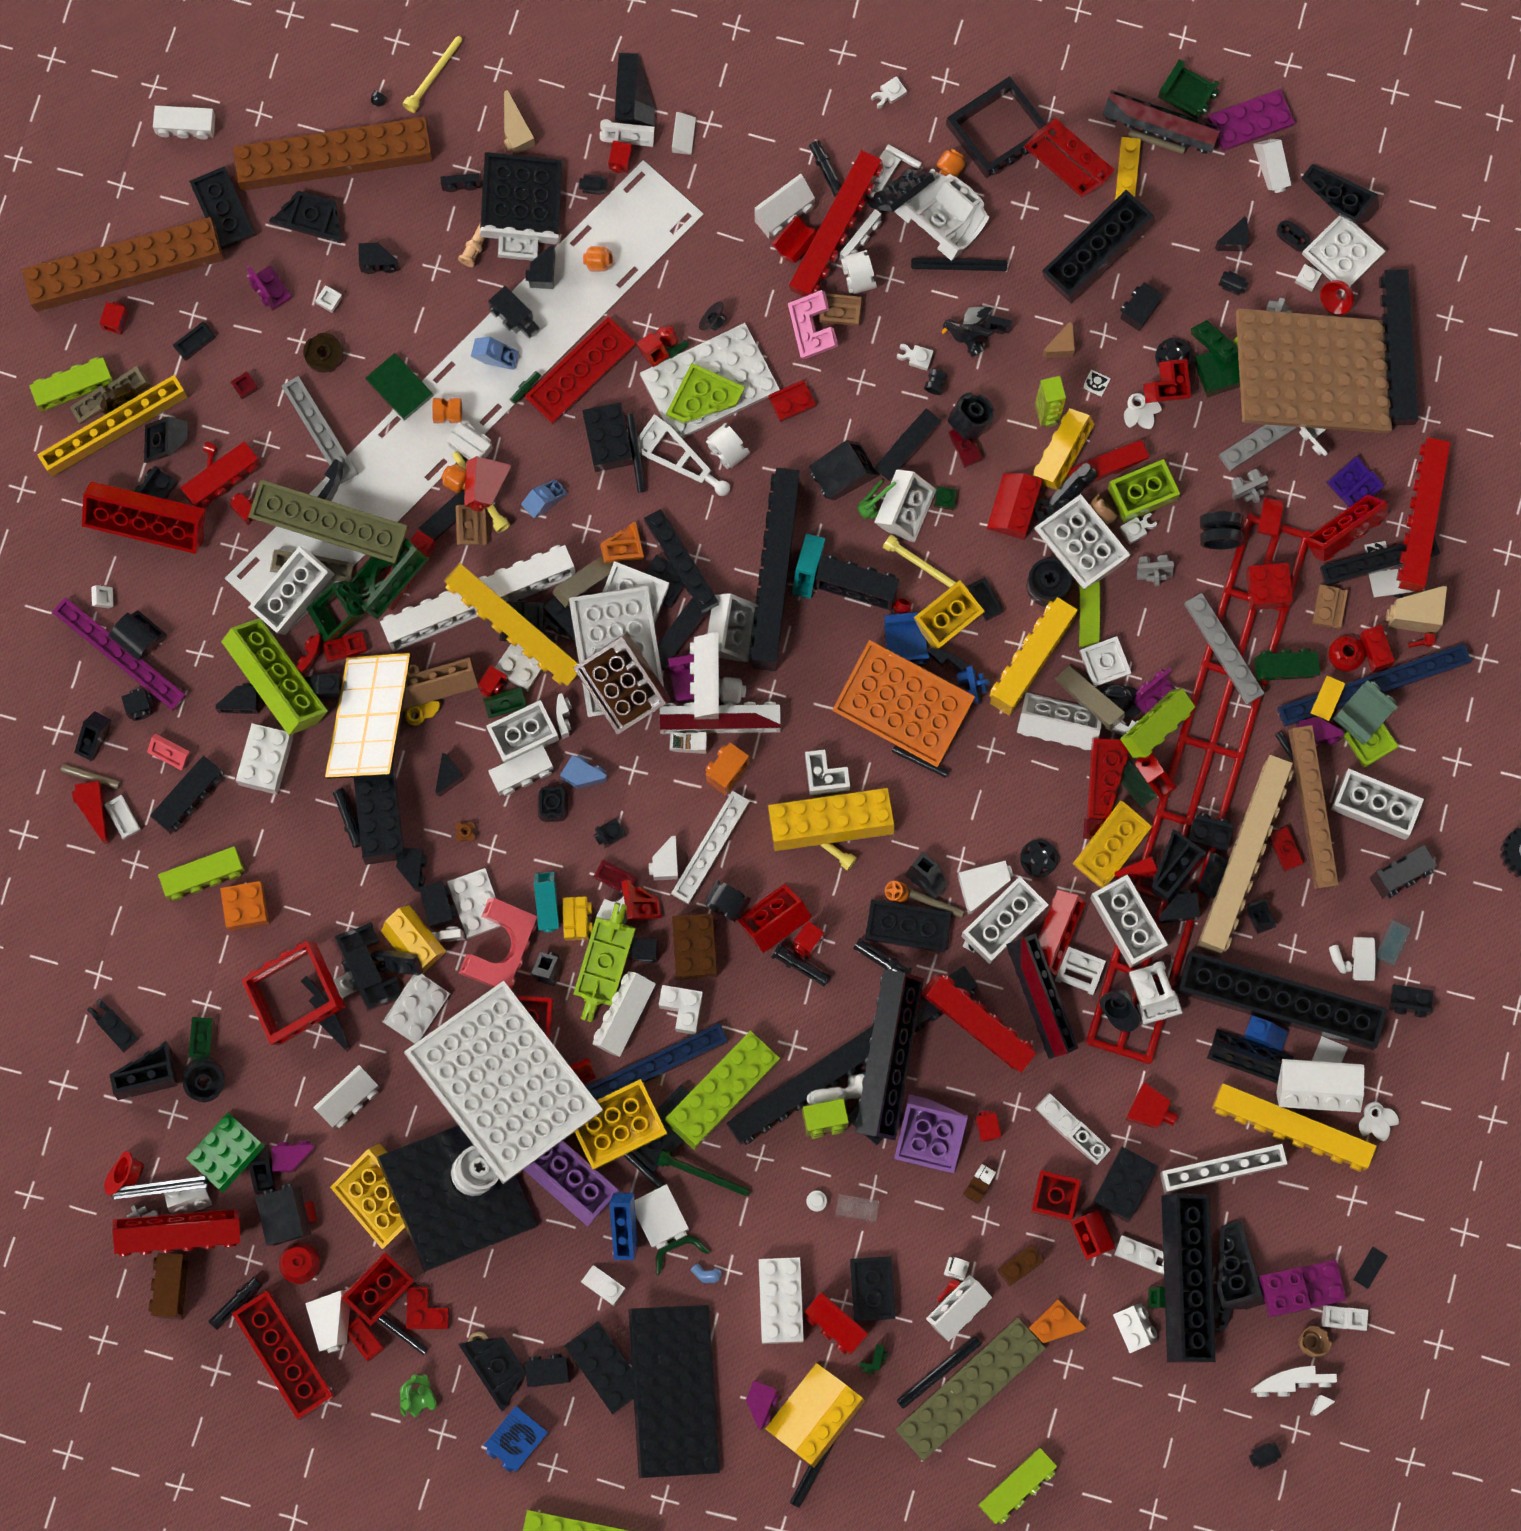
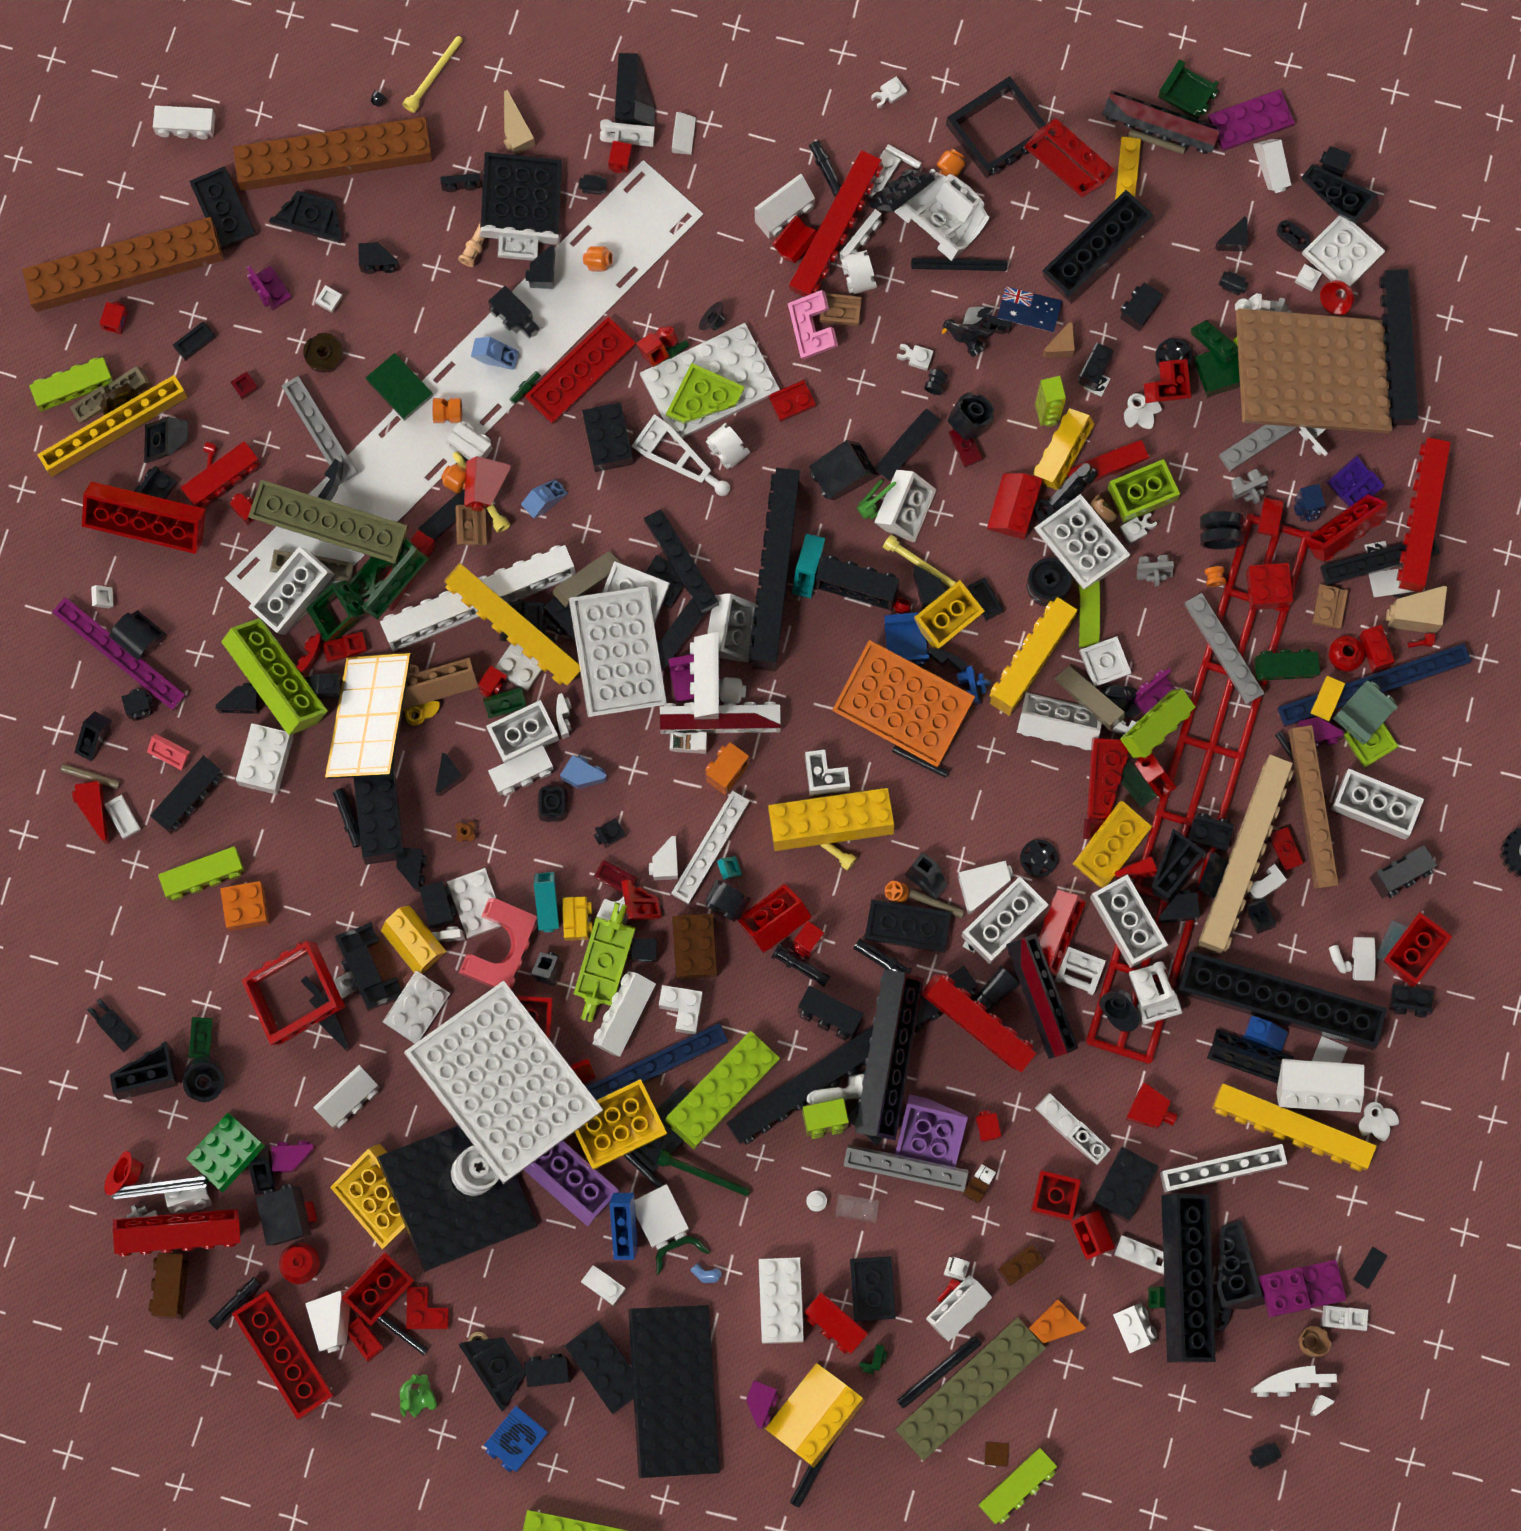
black hinge [371,950,423,976] -> none
reddish brown slope [573,632,671,734] -> none
orange wing [600,522,644,563] -> none
black bar [626,414,646,493] -> none
dark green plate [934,486,957,510] -> none
none -> teal plate [717,856,742,880]
none -> black brick [797,985,864,1041]
none -> light grey plate [843,1145,968,1192]
none -> black slope [912,566,947,609]
none -> black plant [974,966,1020,1012]
none -> reddish brown sticker [984,1442,1009,1467]
none -> dark blue sticker [997,287,1062,332]
none -> black brick [1078,343,1114,391]
none -> orange wheel [1204,566,1226,587]
none -> white hips [1235,293,1270,311]
none -> white leg [1248,864,1287,900]
none -> dark blue brick [1294,484,1326,522]
none -> black brick [1319,146,1352,177]
none -> red slope [1384,912,1453,987]

